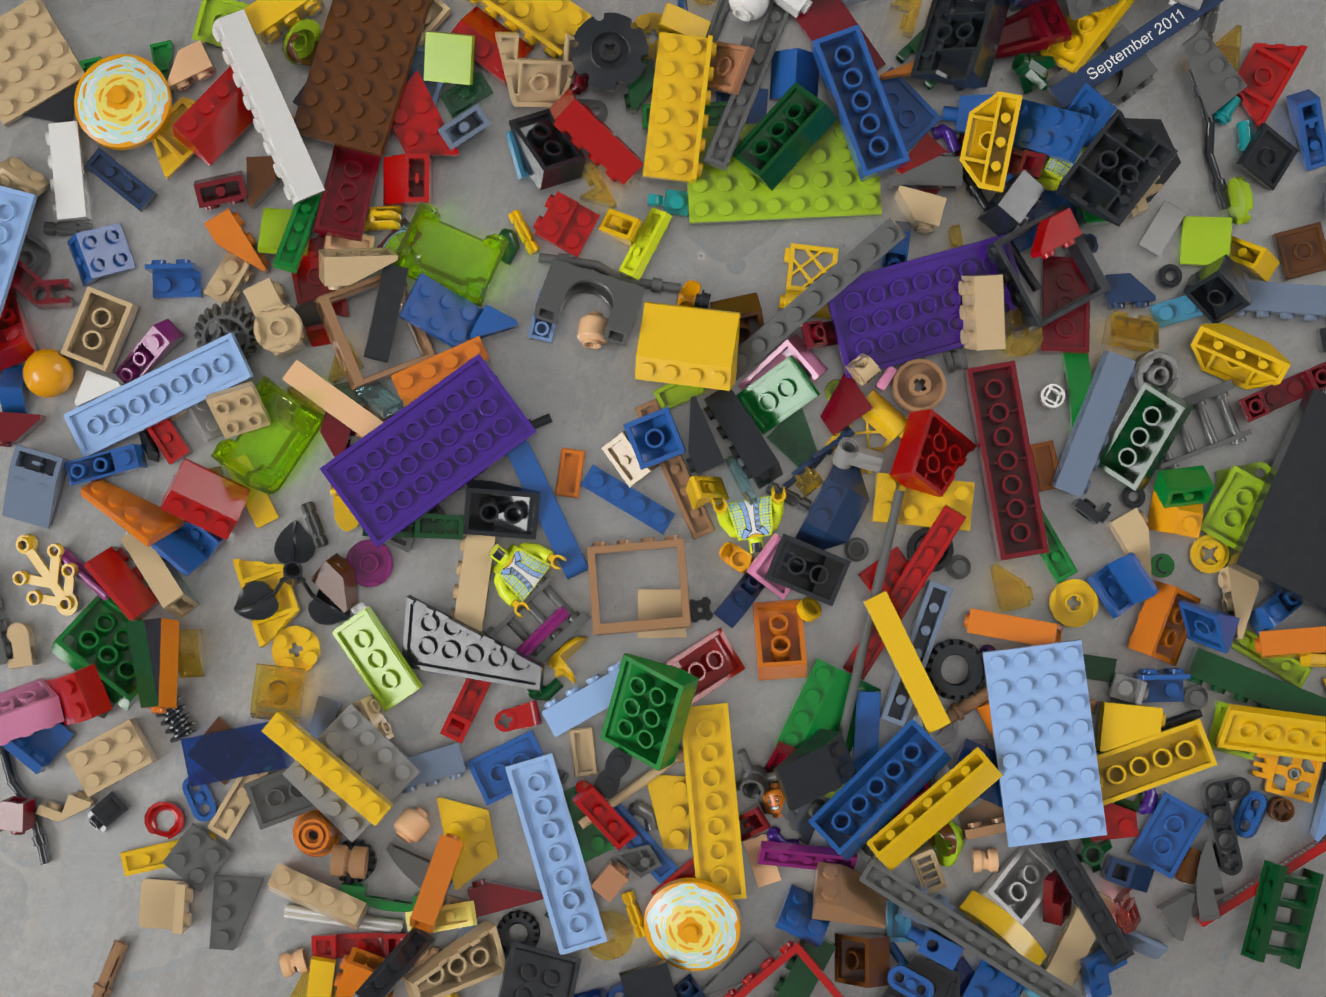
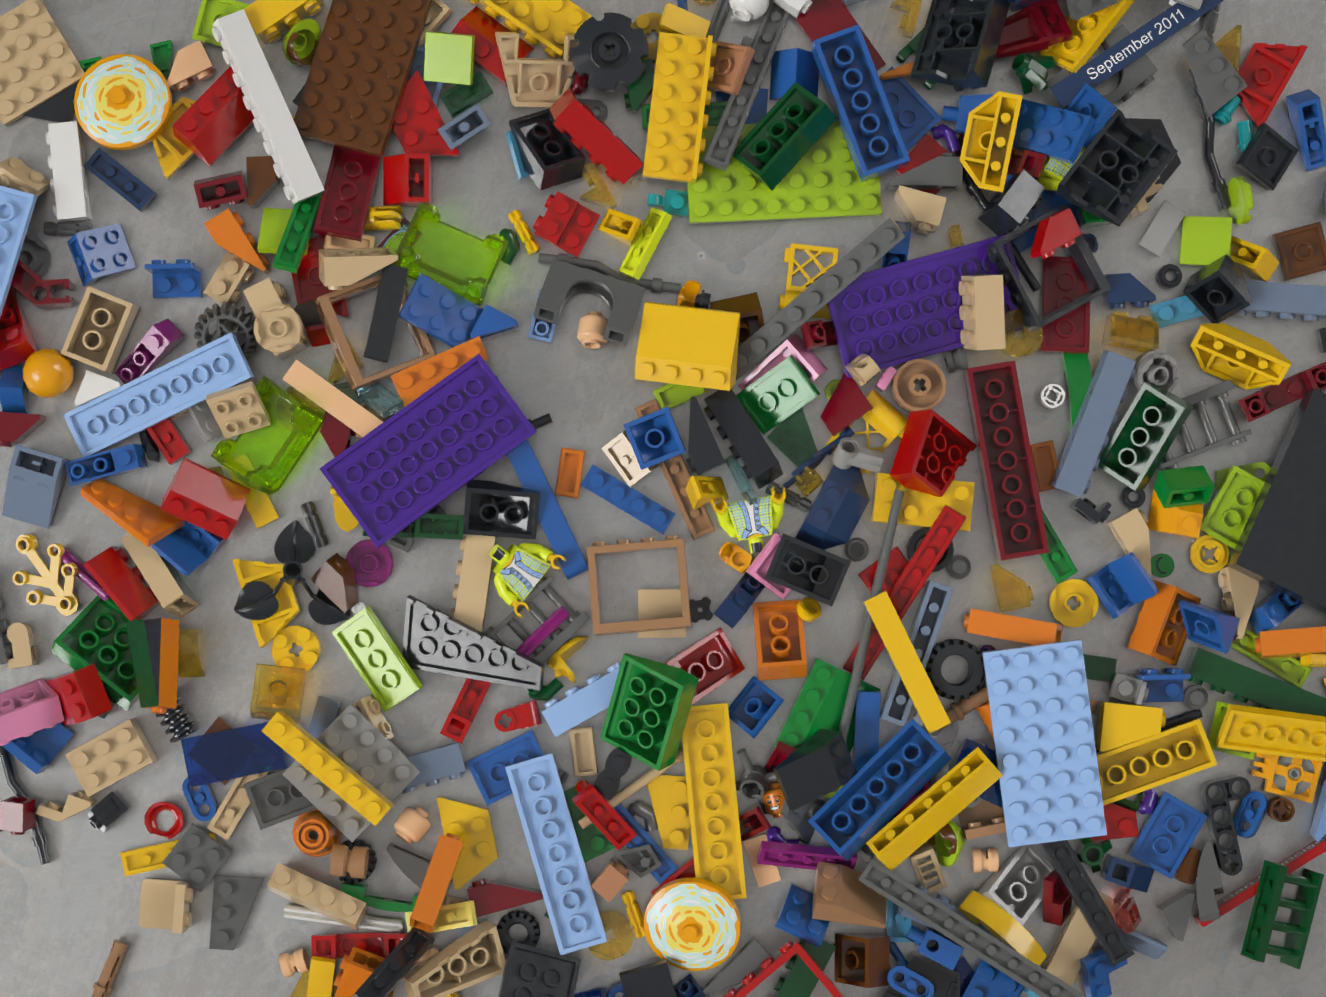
none -> blue slope [728,676,784,739]

